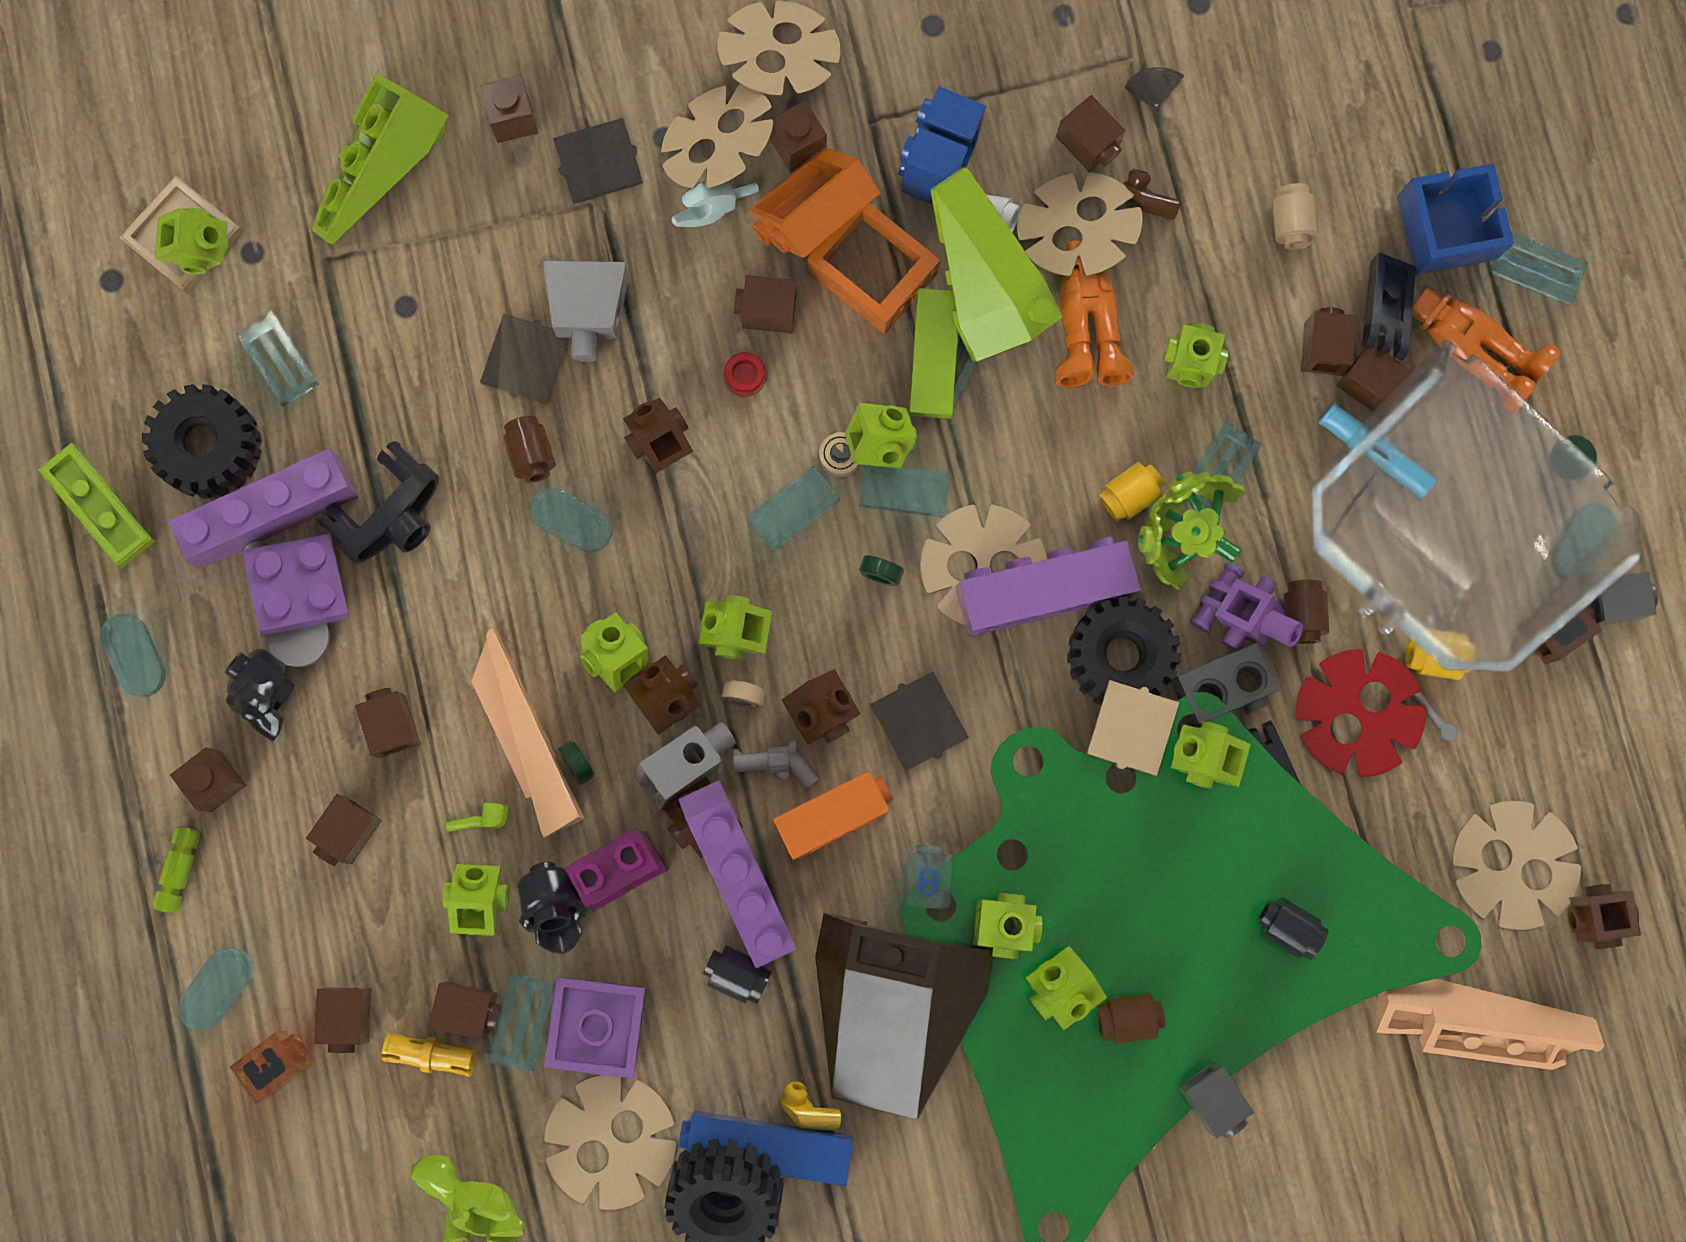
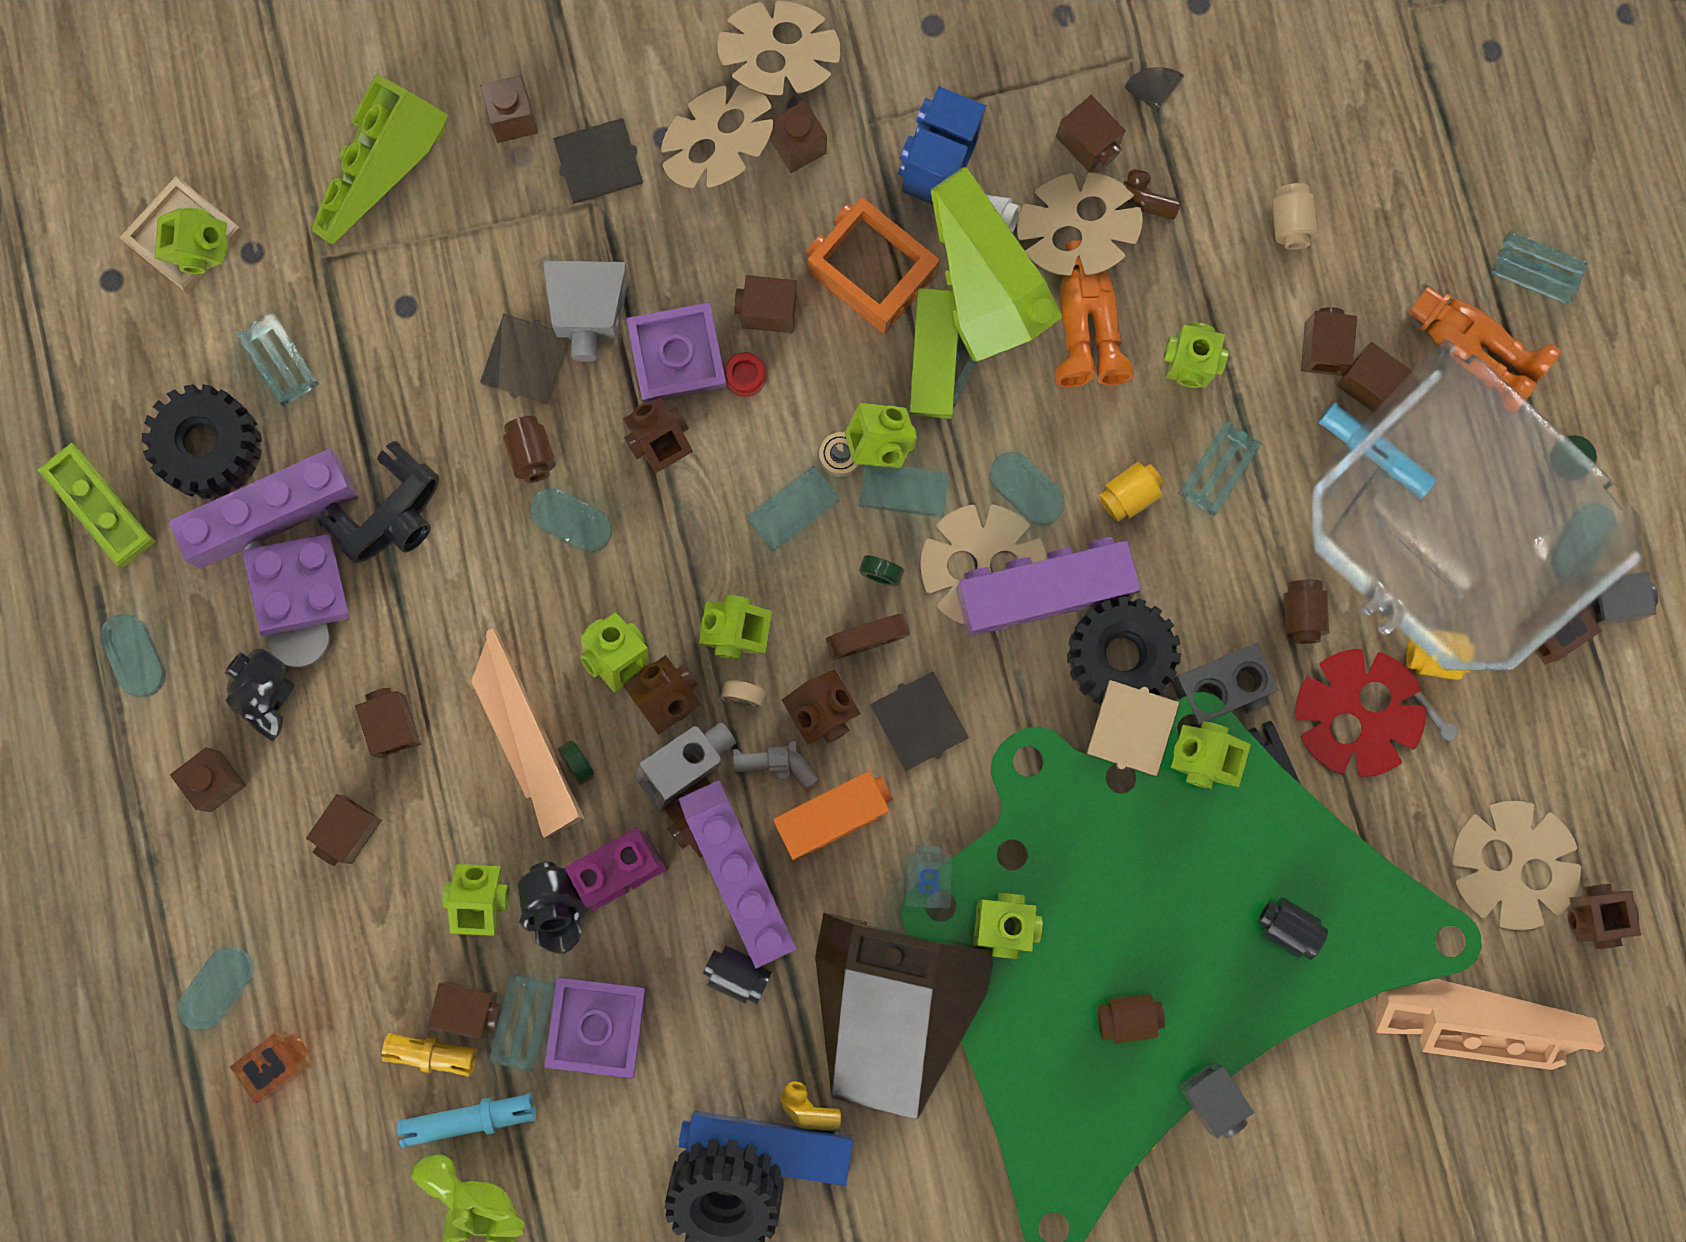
lime axle [152,826,201,913] -> none
reddish brown brick [314,987,372,1053] -> none
lime hand [446,803,508,832] -> none
tan piece [544,1075,676,1210] -> none
light aqua hand [672,181,759,227] -> none
orange window [748,147,881,258] -> none
lime brick [1026,946,1107,1030] -> none
lime plant [1138,471,1245,590] -> none
medium lavender piece [1190,562,1303,651] -> none
black hinge [1362,252,1416,361] -> none
blue piece [1397,163,1514,275] -> none
none -> medium azure pin [397,1093,536,1149]
none -> medium lavender plate [626,302,727,403]
none -> reddish brown beam [826,614,910,660]
none -> clear light blue tile [990,452,1065,525]

